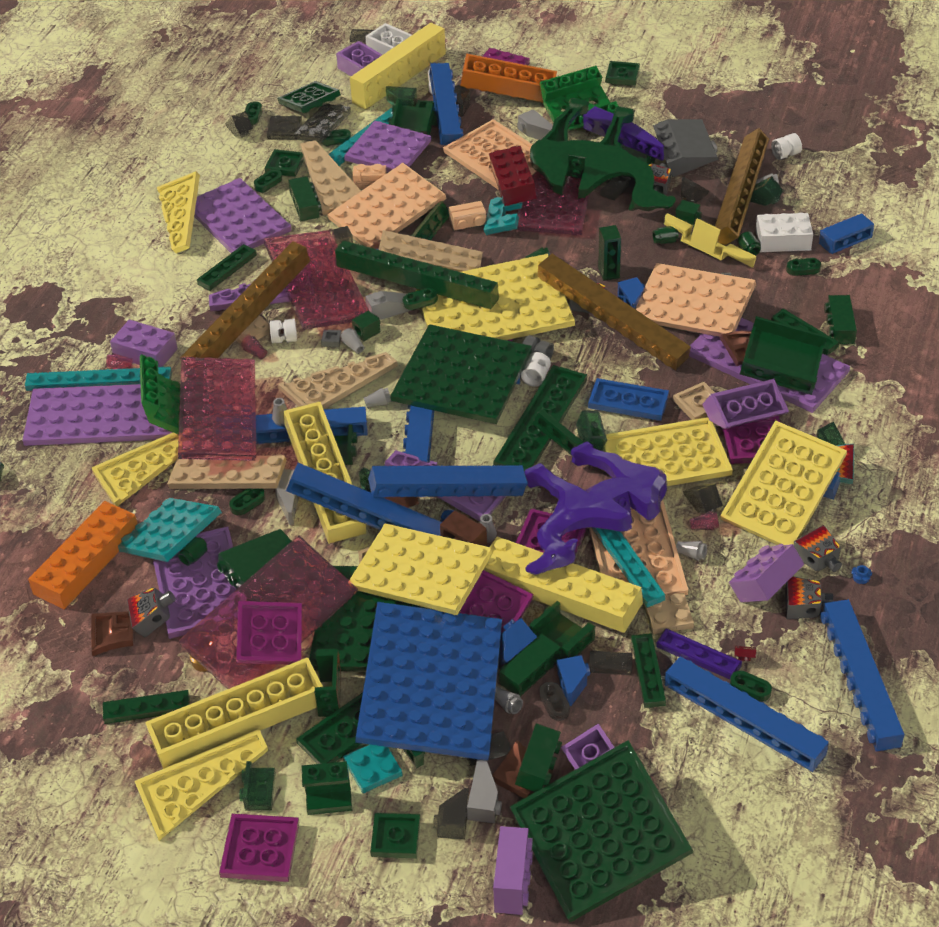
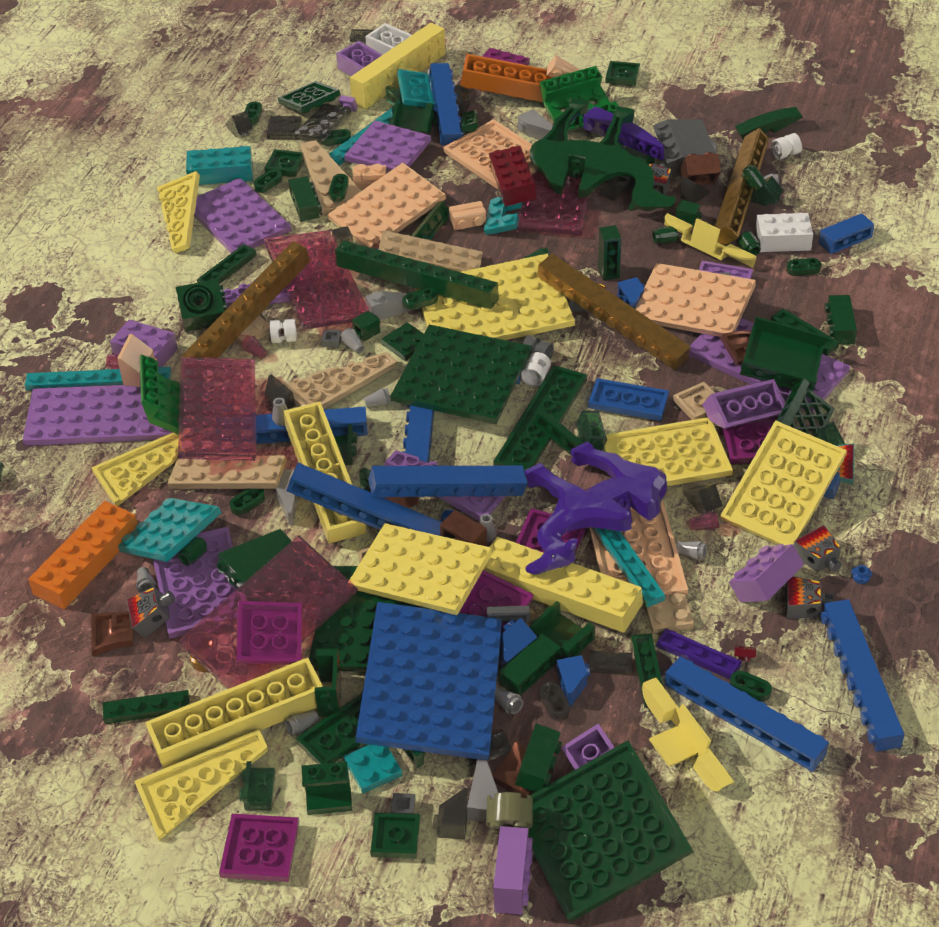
none -> light nougat slope [117,334,157,387]
none -> light grey cone [136,567,156,593]
none -> dark green brick [176,279,227,332]
none -> teal brick [186,146,253,185]
none -> clear smoke slope [264,374,295,412]
none -> light grey cone [285,710,319,736]
none -> dark green plate [329,174,349,202]
none -> medium lavender plate [339,95,358,111]
none -> dark green plate [381,322,424,361]
none -> dark grey plate [391,793,416,814]
none -> teal plate [397,69,434,108]
none -> dark green plate [462,109,479,133]
none -> olive brick [486,792,533,834]
none -> dark grey tile [487,606,530,622]
none -> light nougat brick [547,55,580,78]
none -> light yellow piece [642,678,734,791]
none -> copper brick [681,152,721,186]
none -> medium lavender plate [699,261,753,279]
none -> dark green slope [735,107,803,139]
none -> dark green brick [741,165,765,190]
none -> dark green fence [776,379,834,439]

